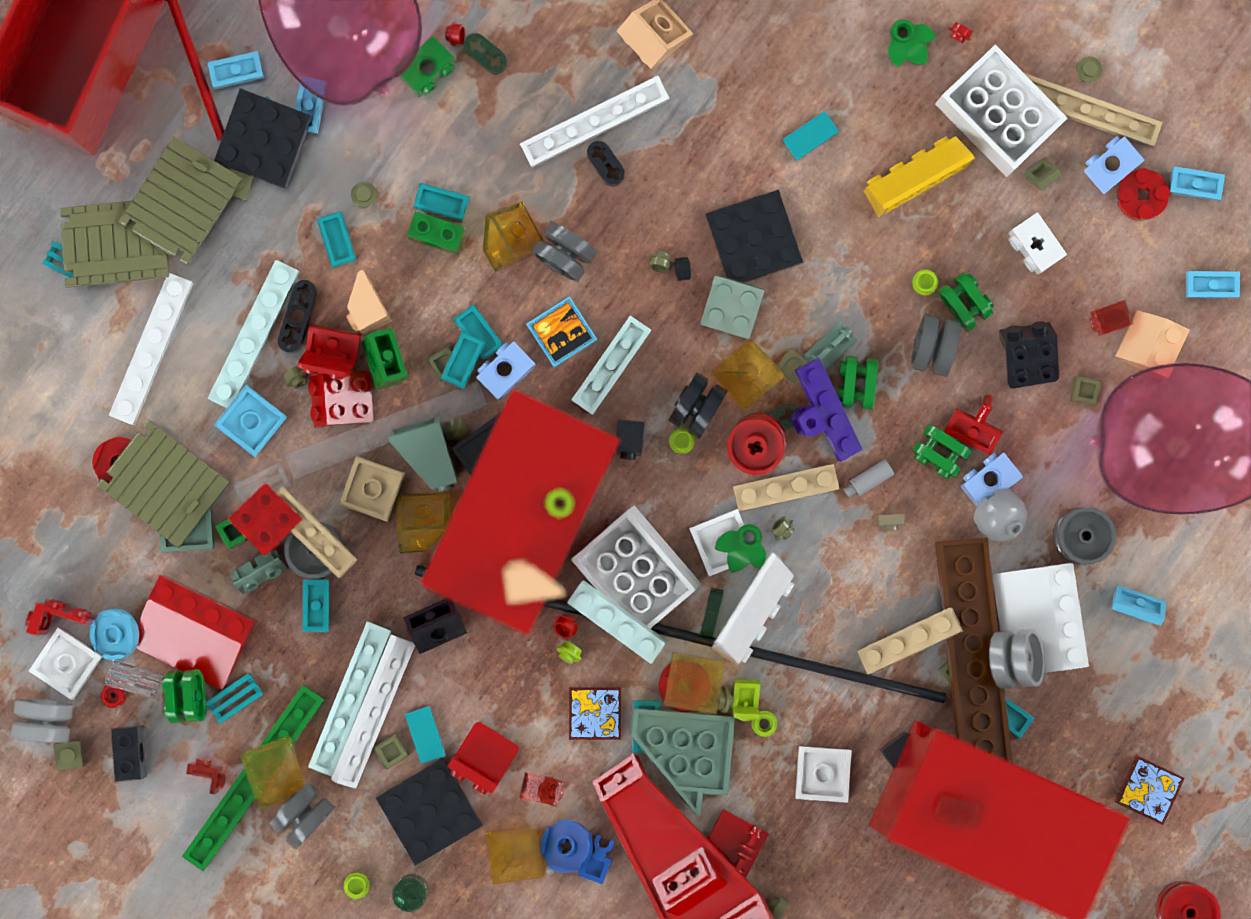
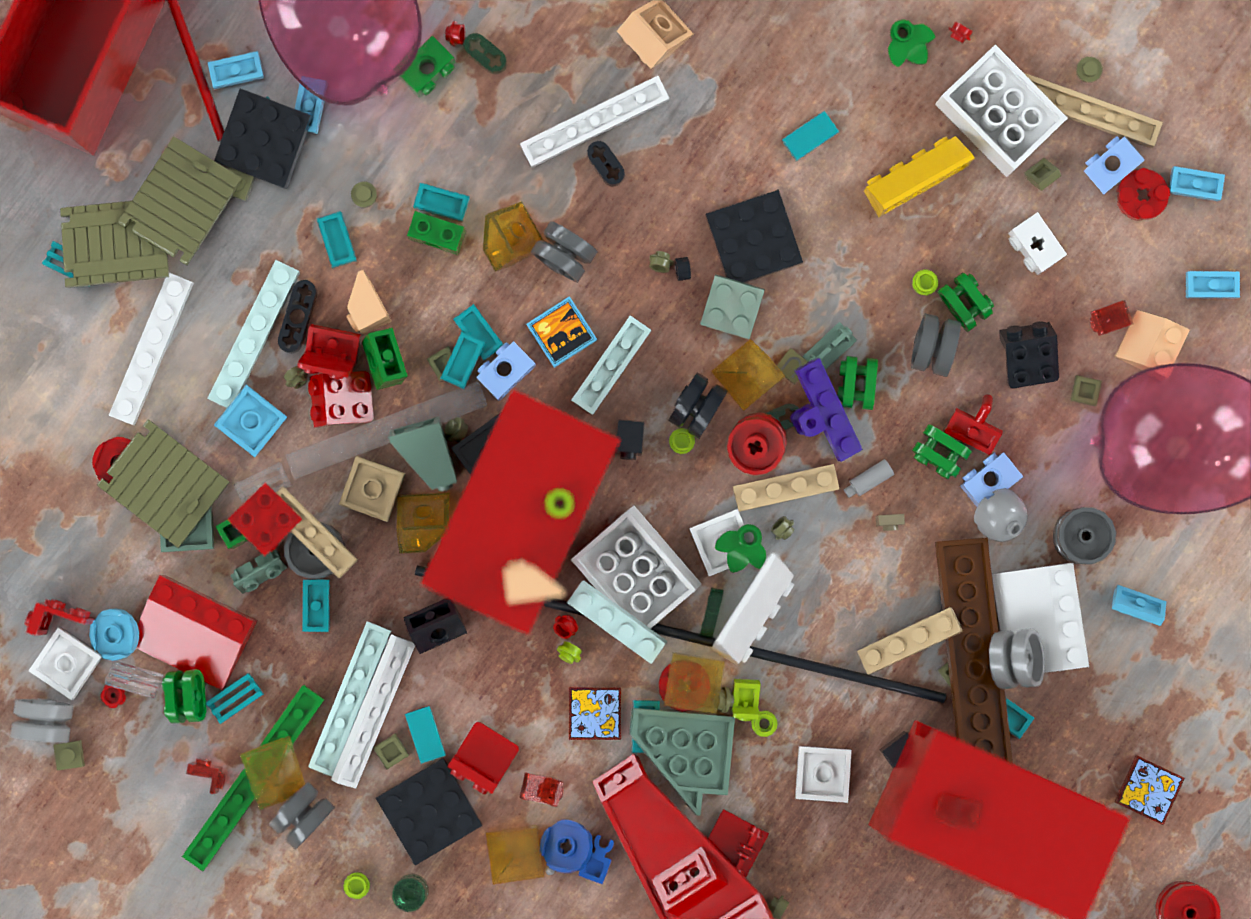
black brick [111,725,147,782] -> none

